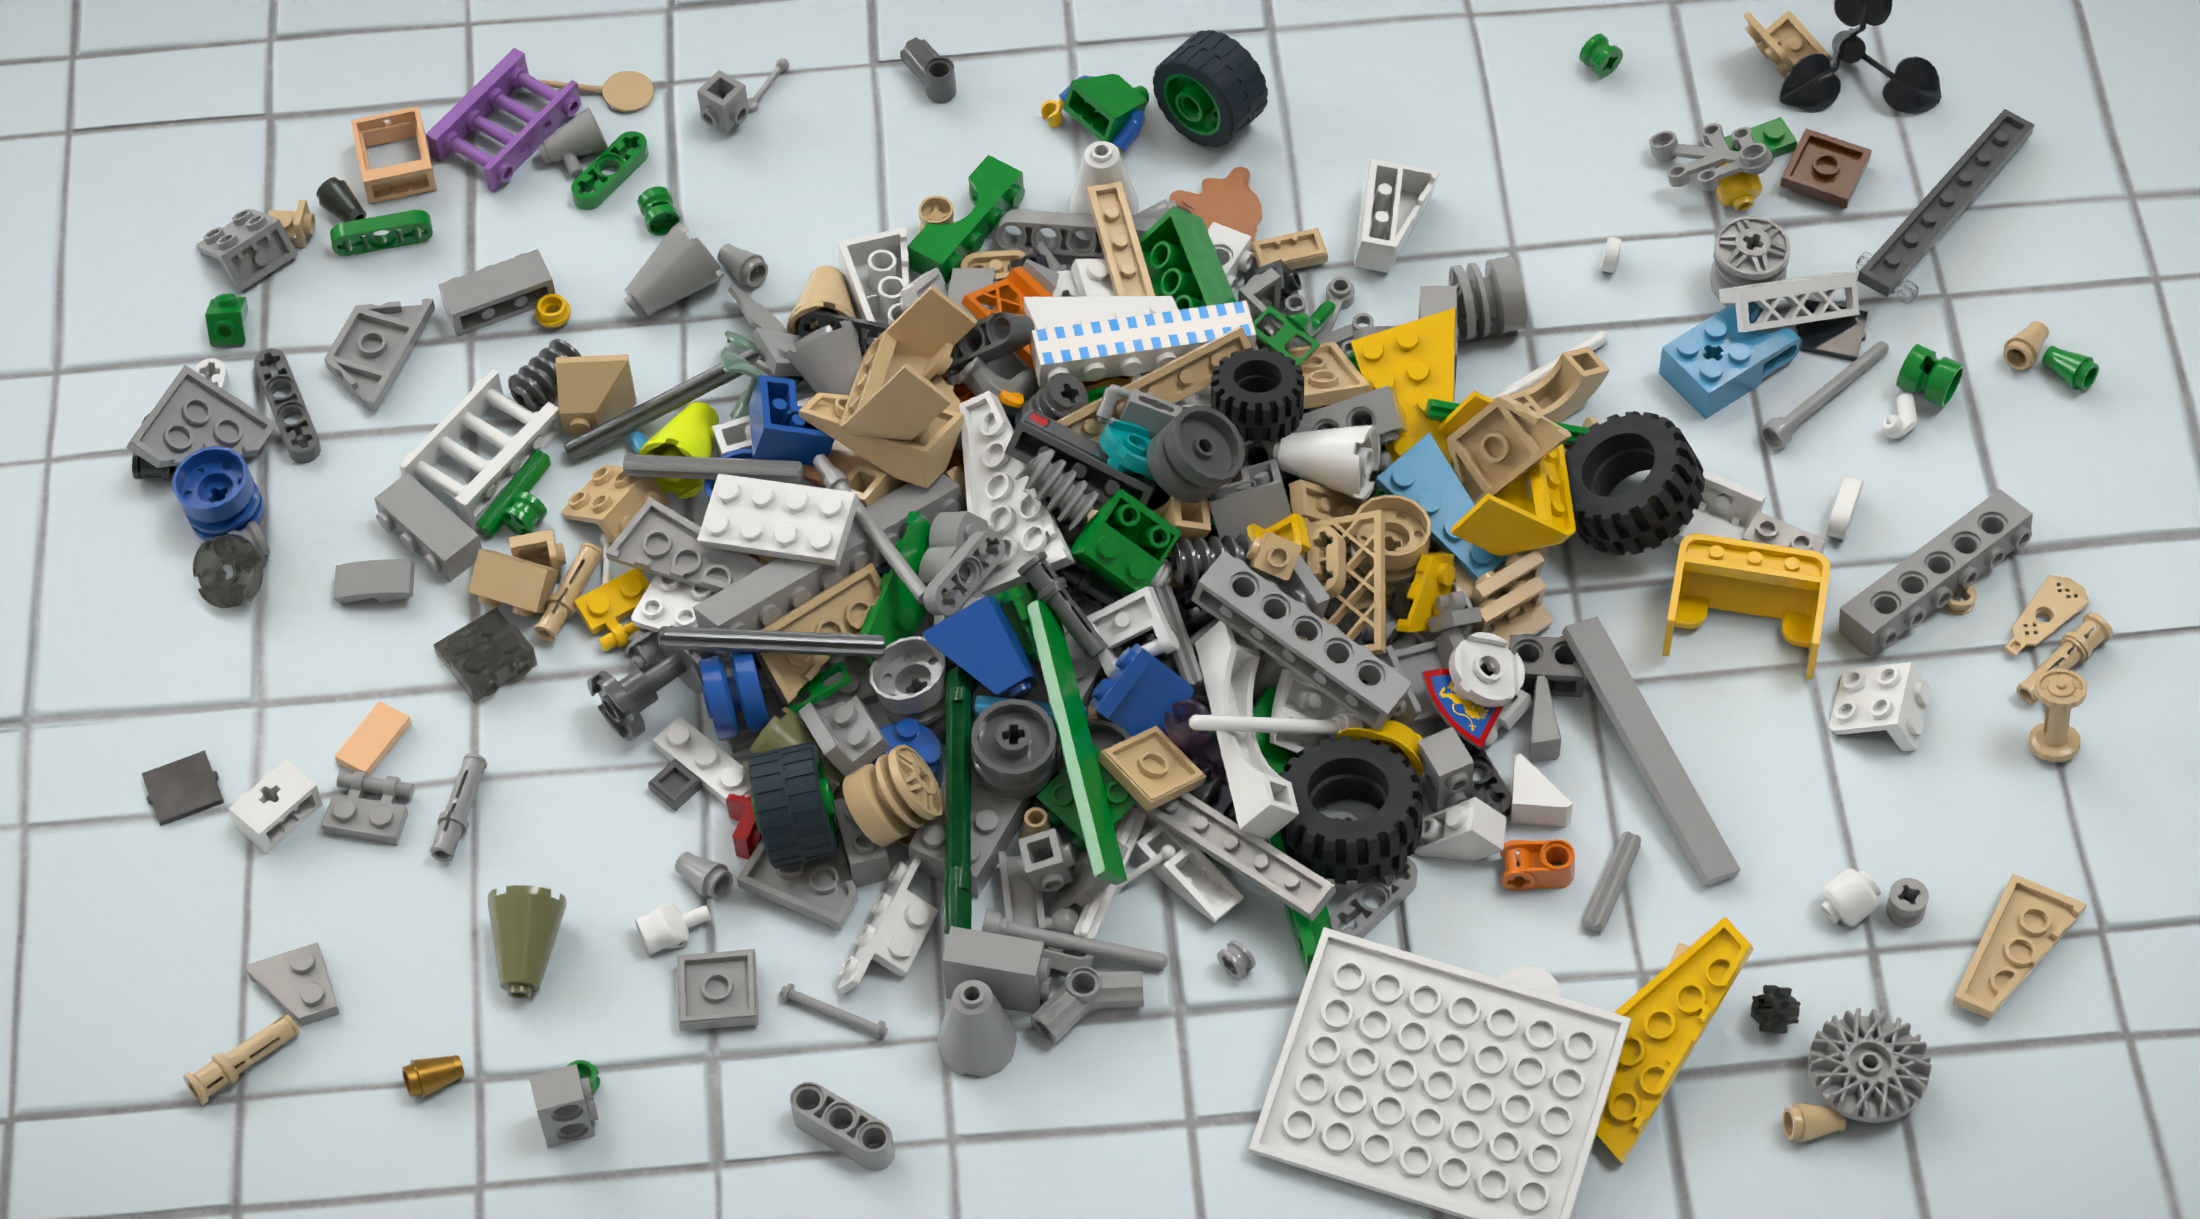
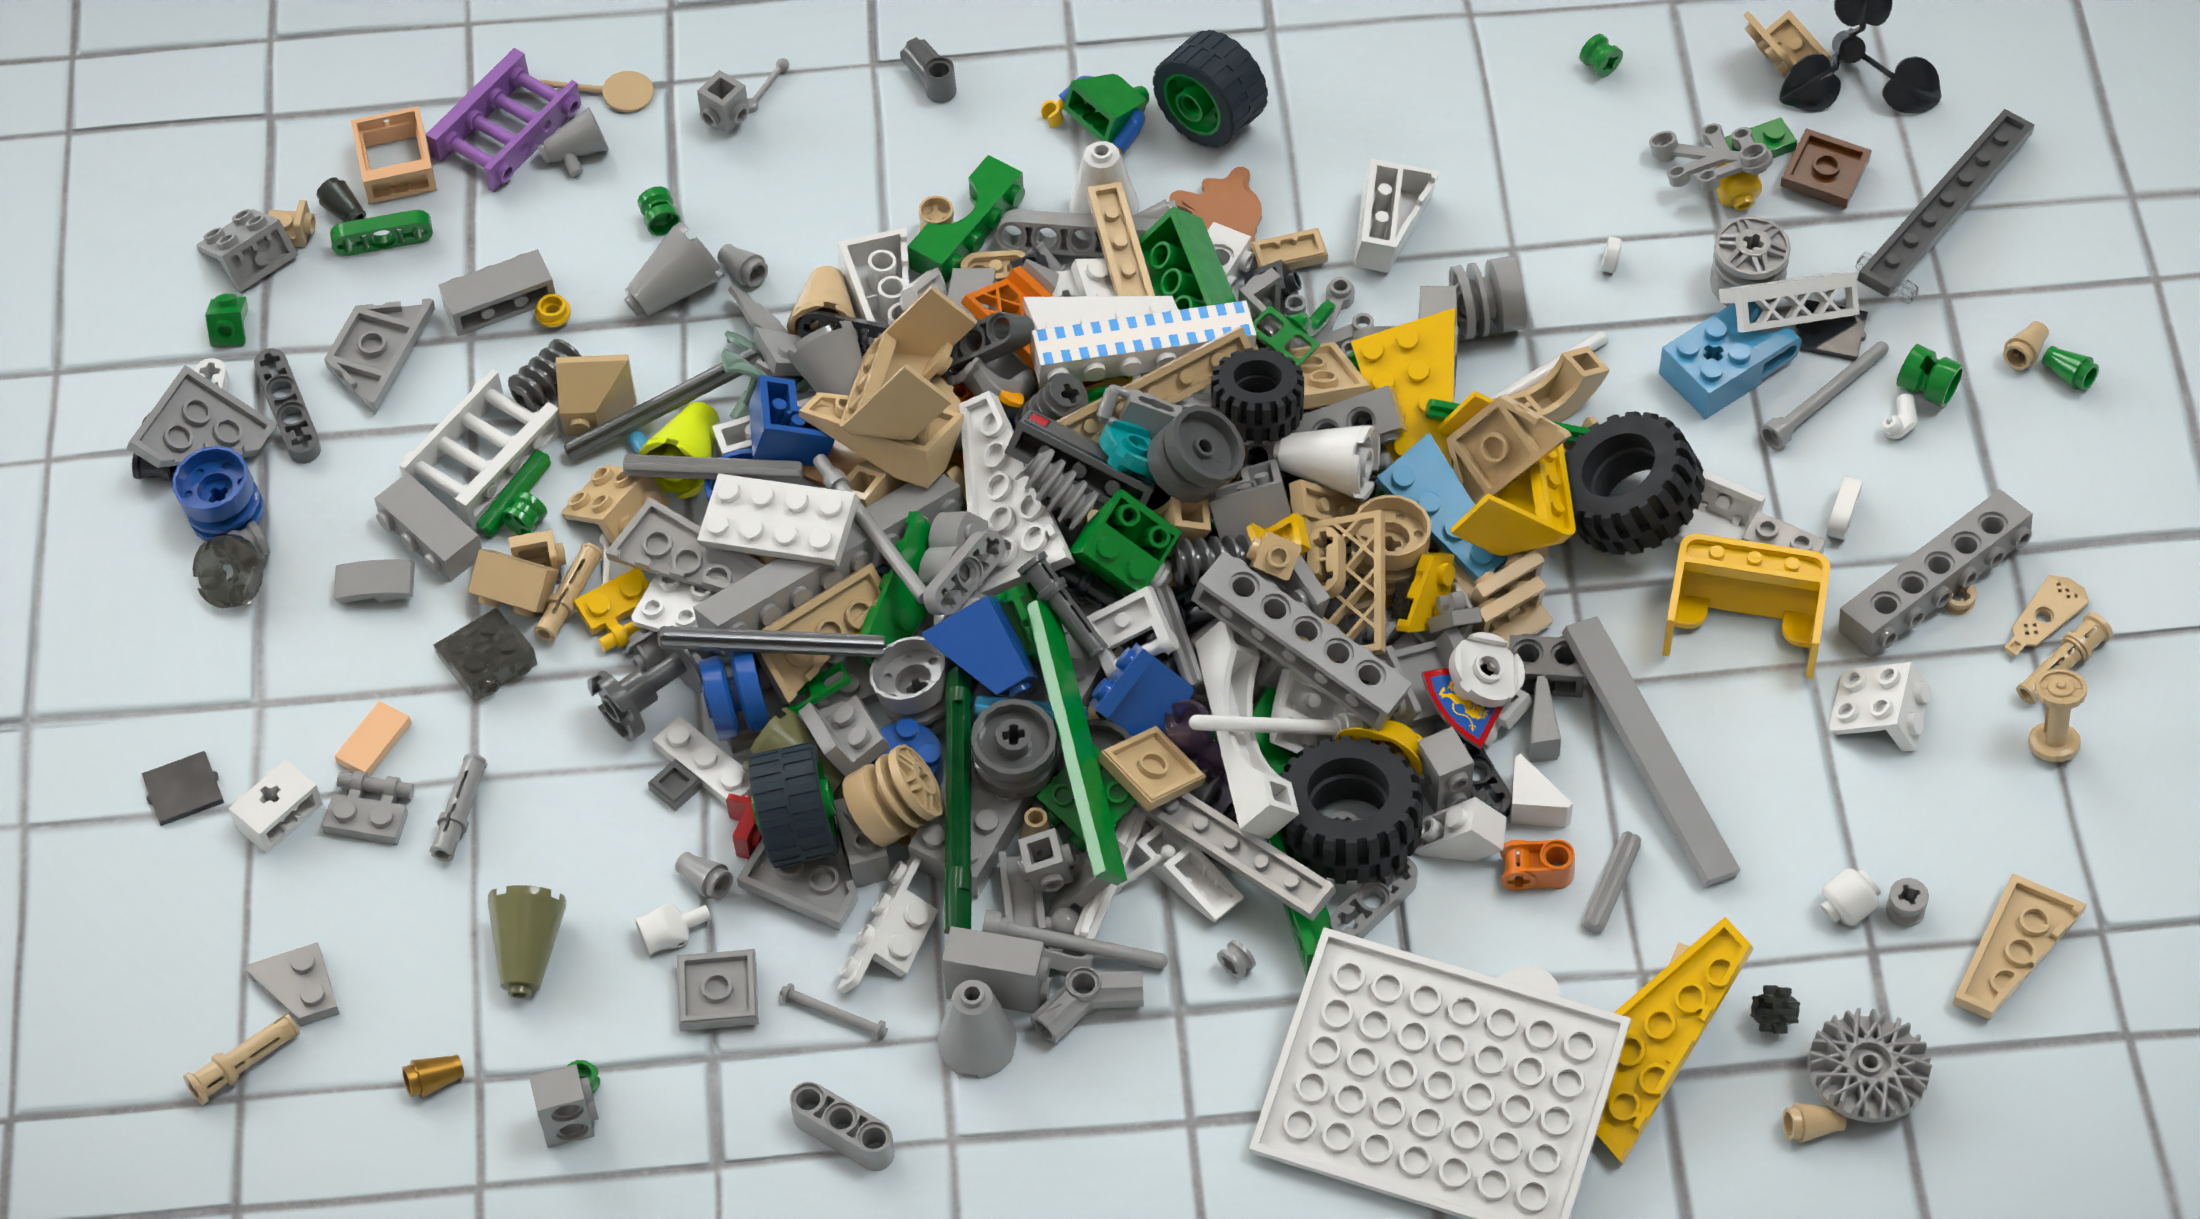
green beam [571,131,649,210] -> none

